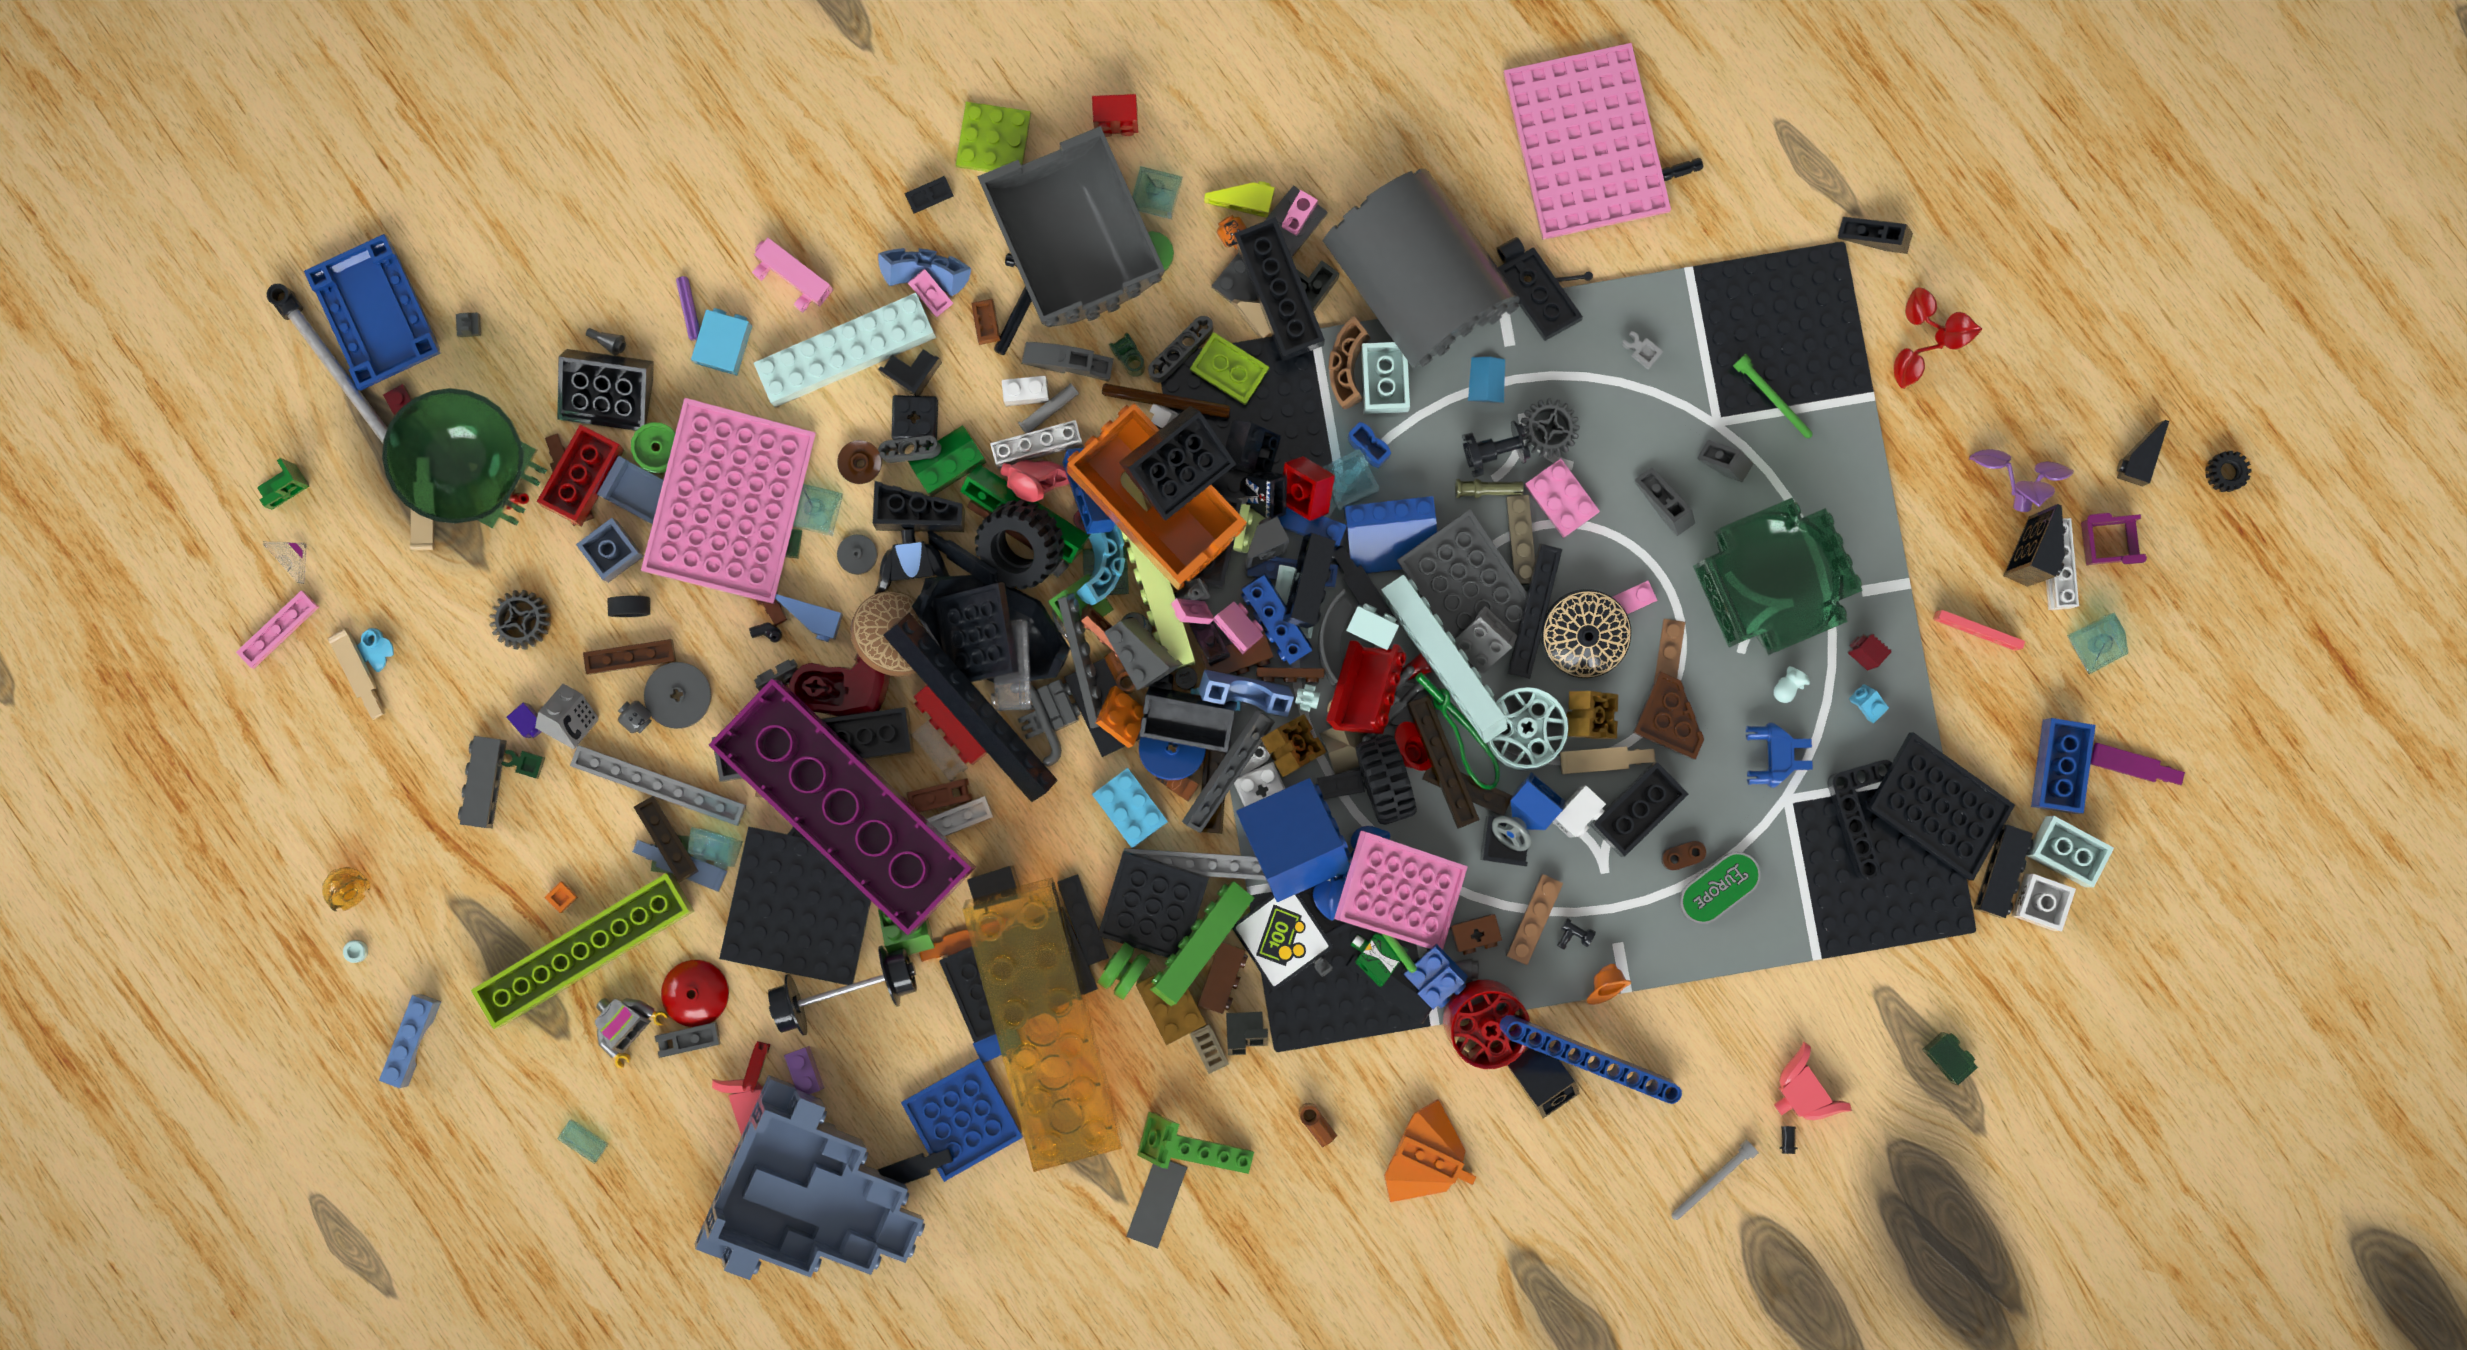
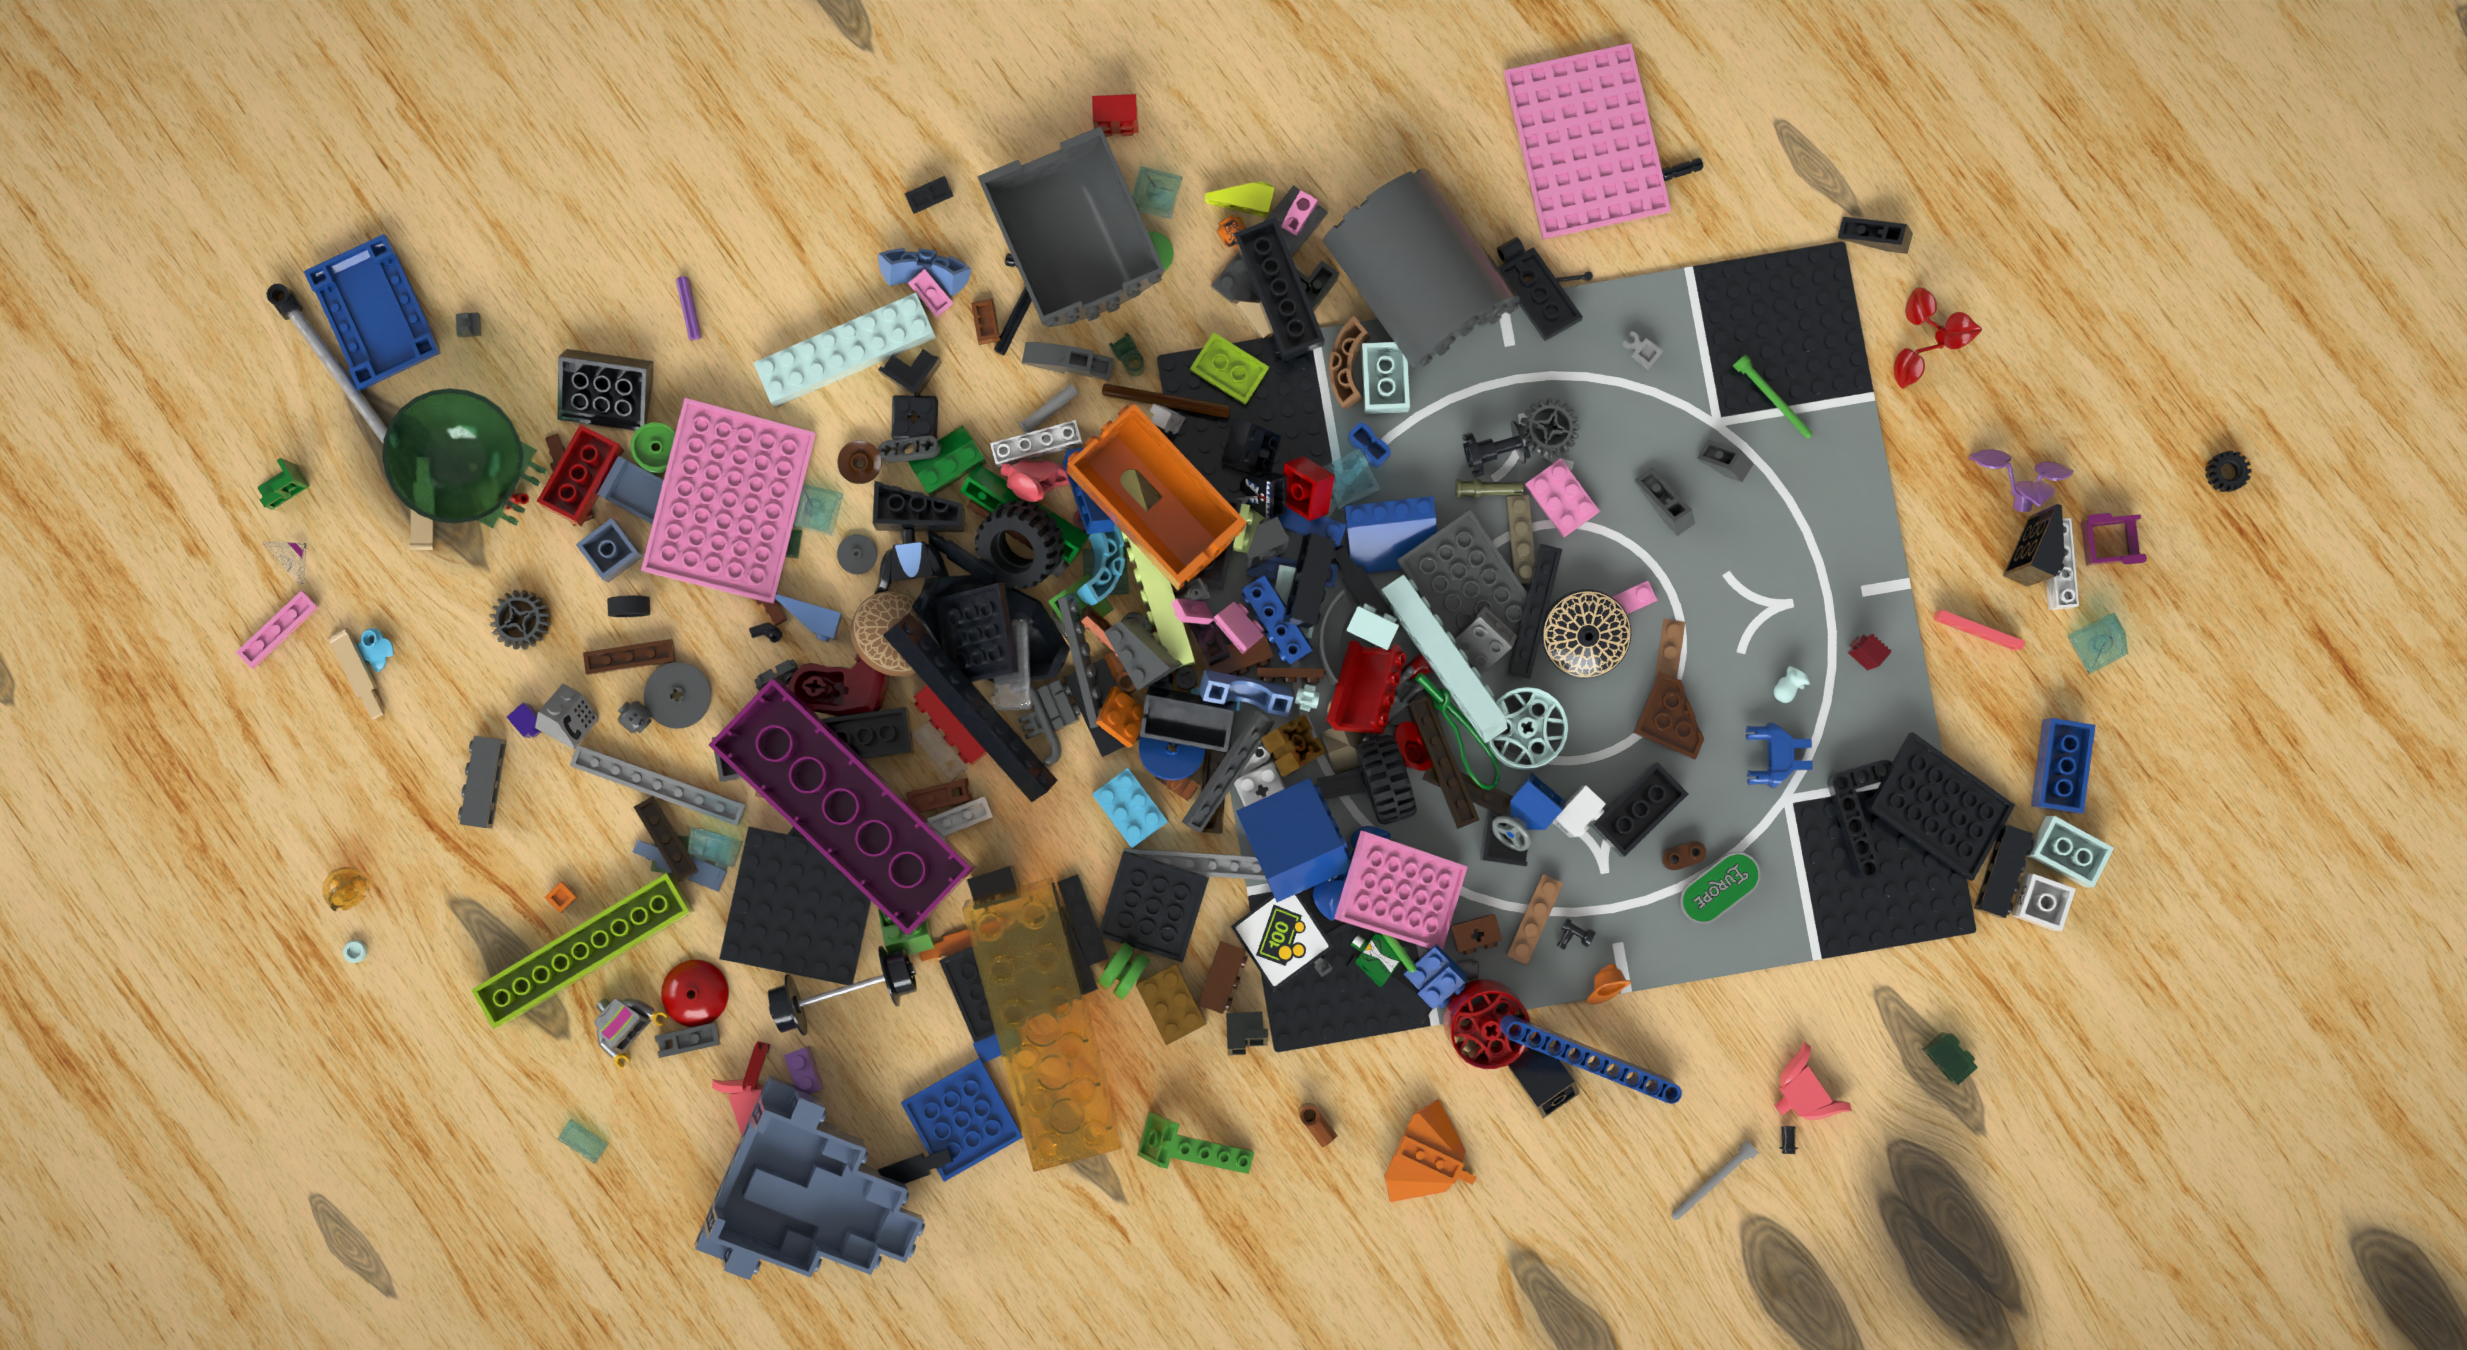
medium blue arch [379,994,441,1088] -> none
dark red plate [383,384,415,415] -> none
dark green plate [501,750,545,779] -> none
dark grey cone [586,328,626,356] -> none
medium azure brick [691,308,752,376] -> none
bright pink brick [752,238,833,313] -> none
lime plate [956,102,1031,172] -> none
white brick [1002,376,1049,407] -> none
black slope [1119,406,1236,521] -> none
dark grey sticker [1126,1161,1187,1249] -> none
dark grey beam [1148,316,1213,383] -> none
bright green brick [1150,881,1254,1006] -> none
dark tan slope [1189,1023,1229,1074] -> none
dark azure slope [1468,357,1505,403] -> none
tan piece [1560,746,1656,774] -> none
pearl gold brick [1566,691,1618,739] -> none
clear green windscreen [1693,498,1863,655] -> none
medium azure bracket [1849,684,1889,723] -> none
magenta piece [2090,742,2185,785] -> none
black slope [2117,420,2169,486] -> none

